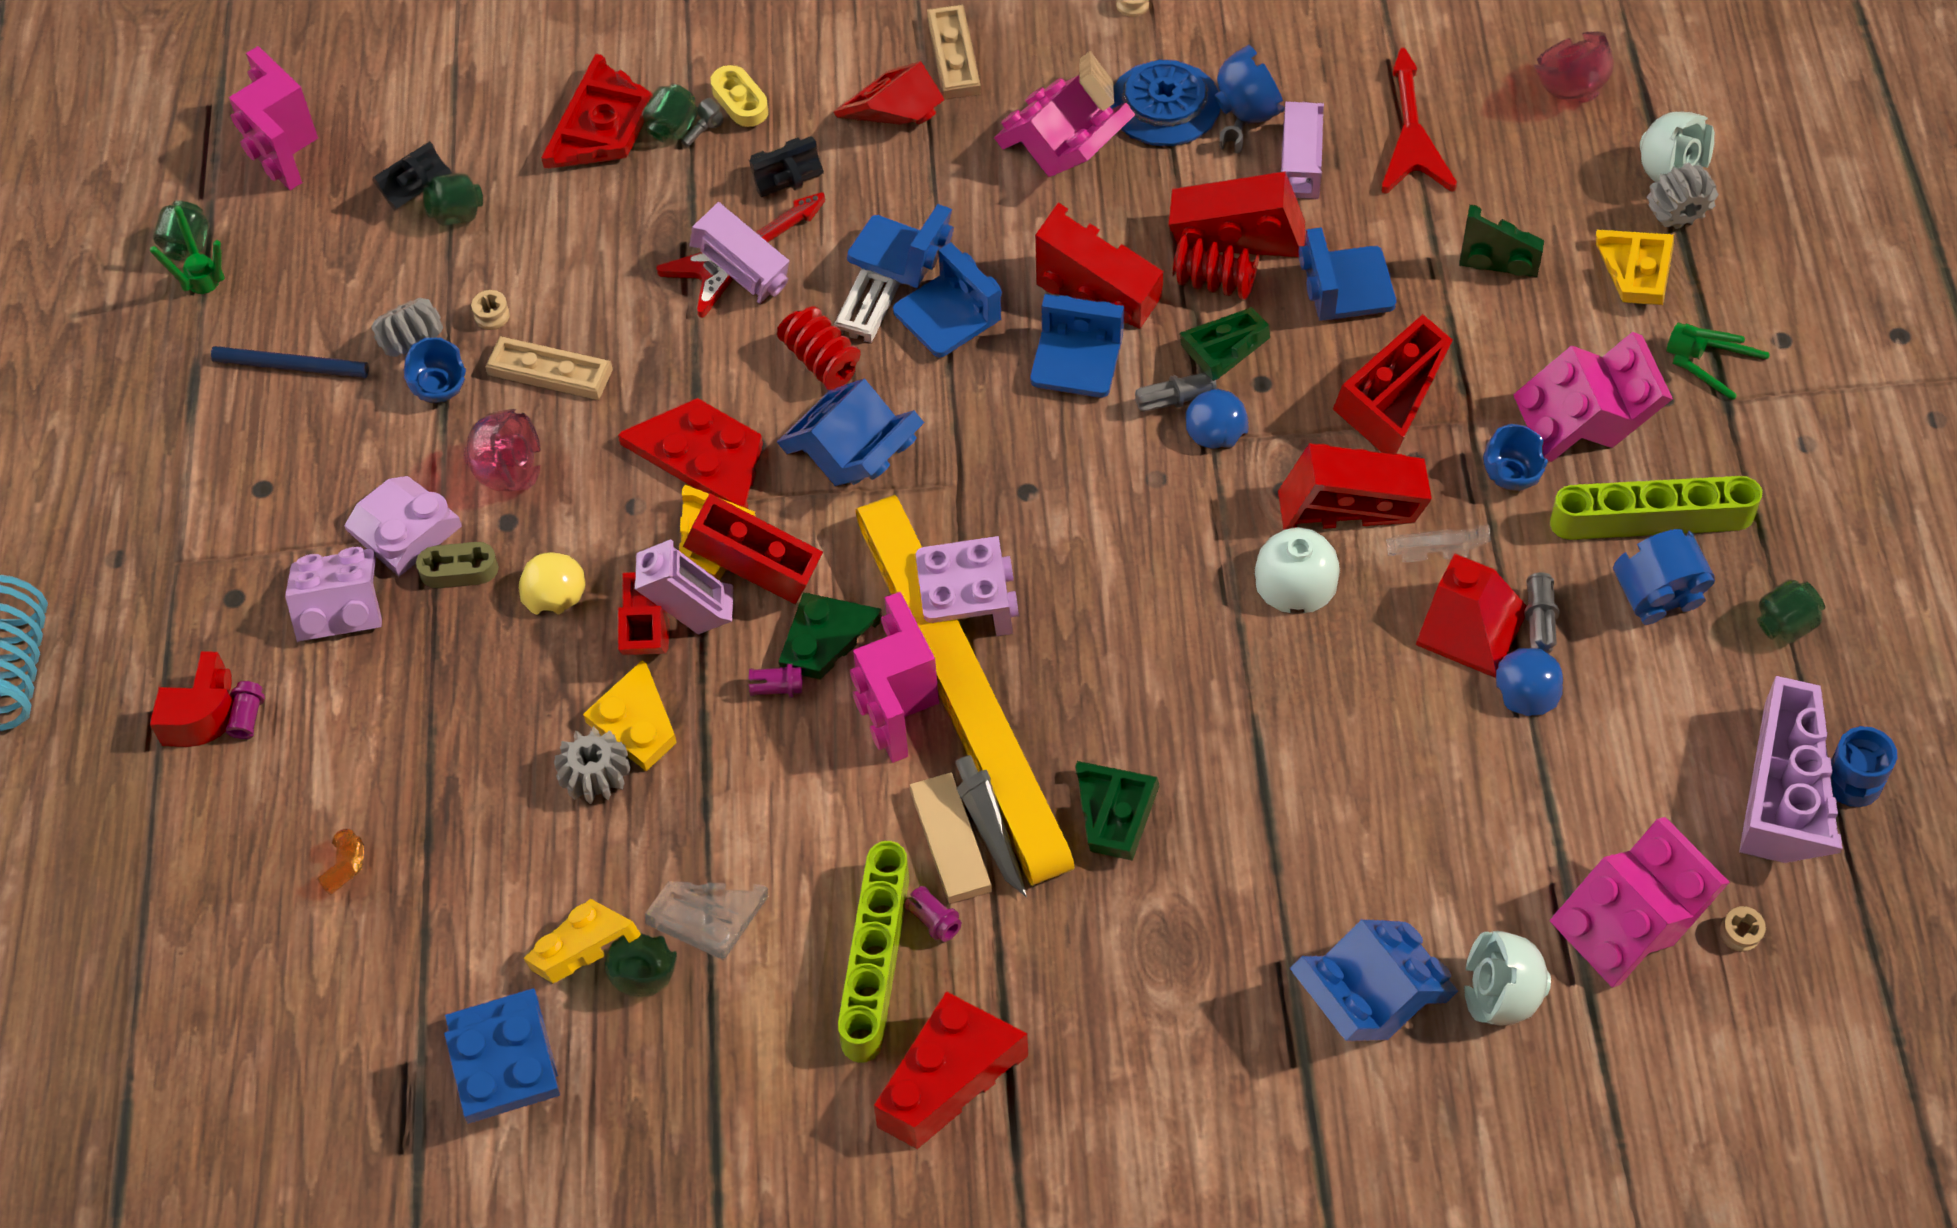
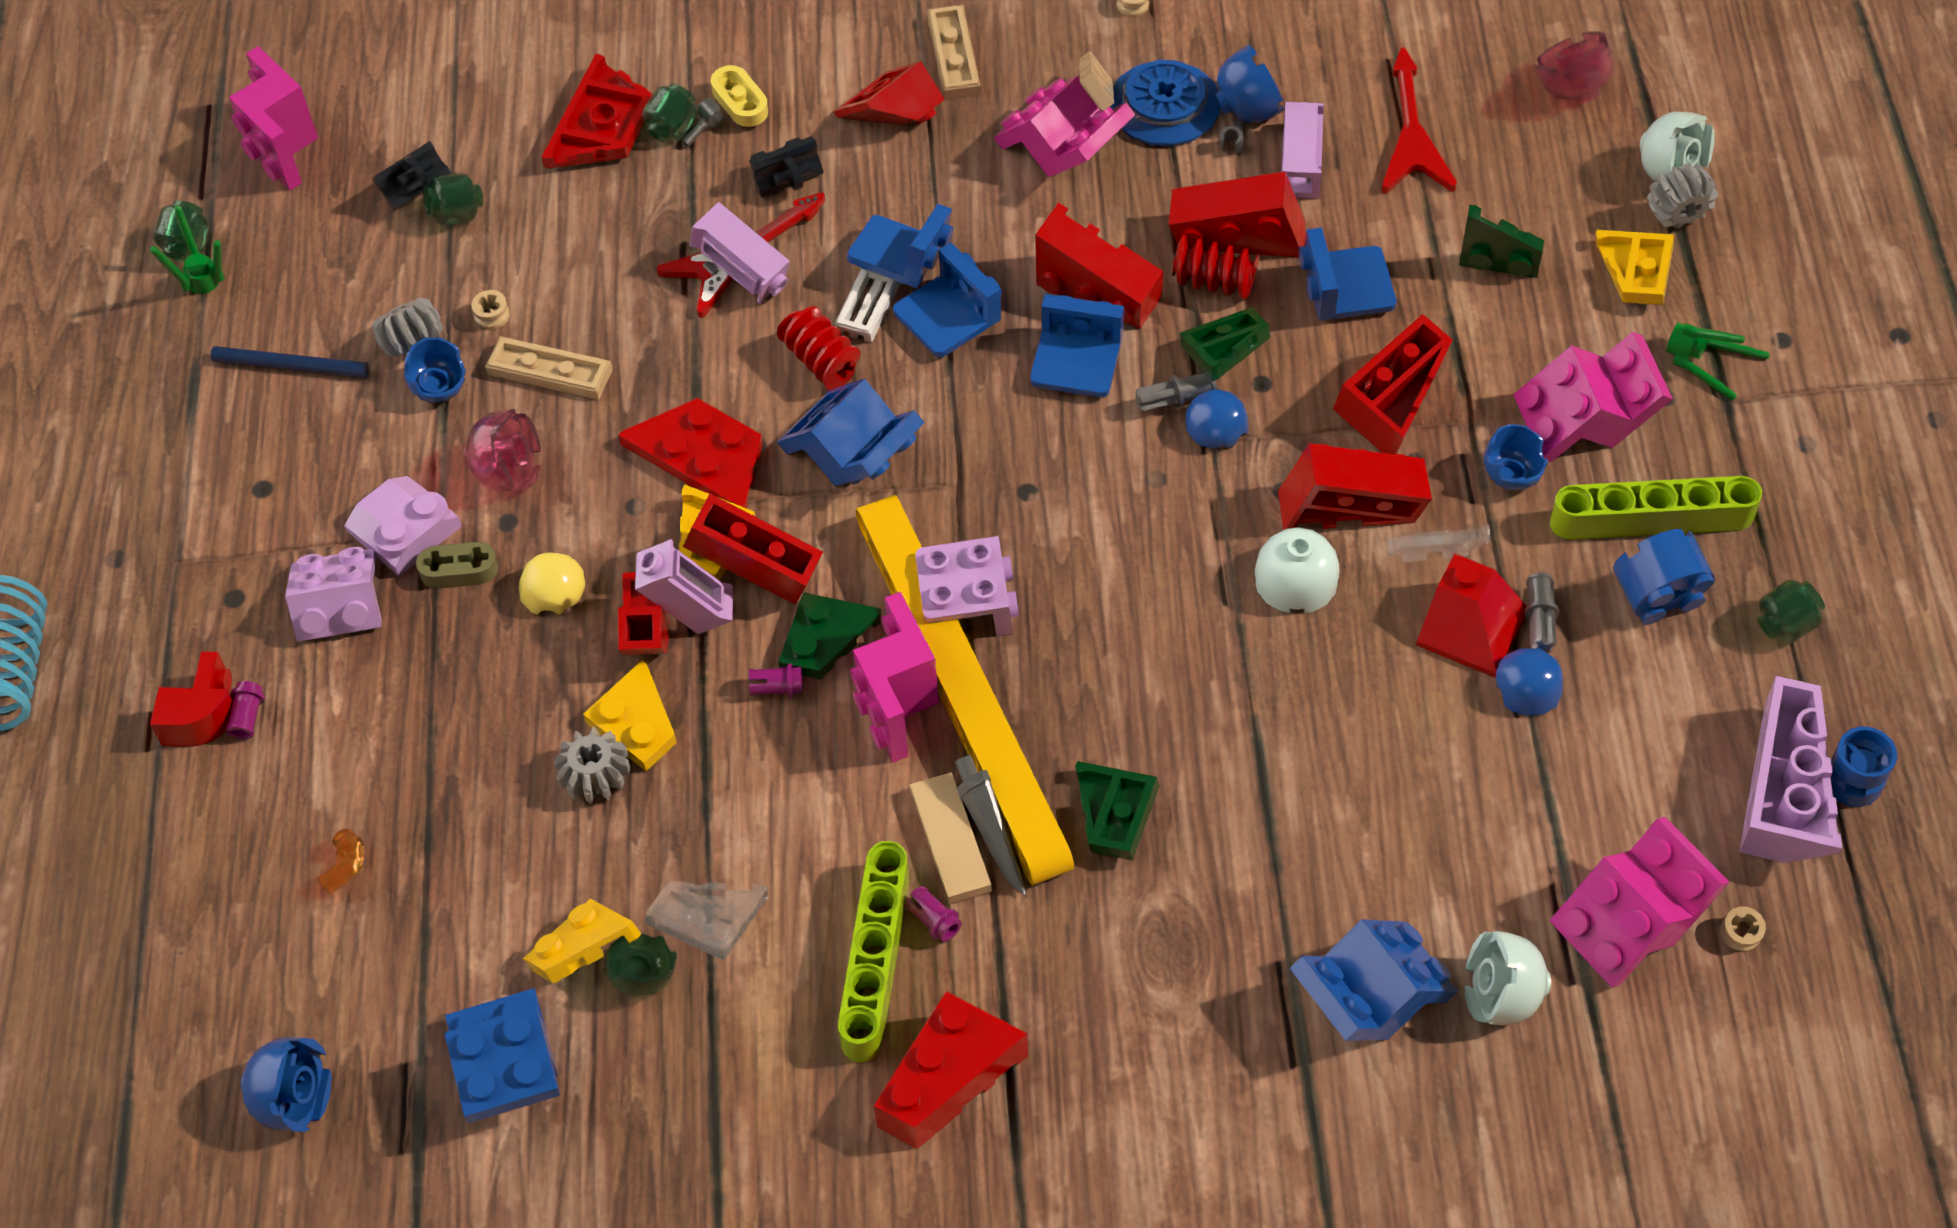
none -> blue cylinder [241,1037,332,1132]

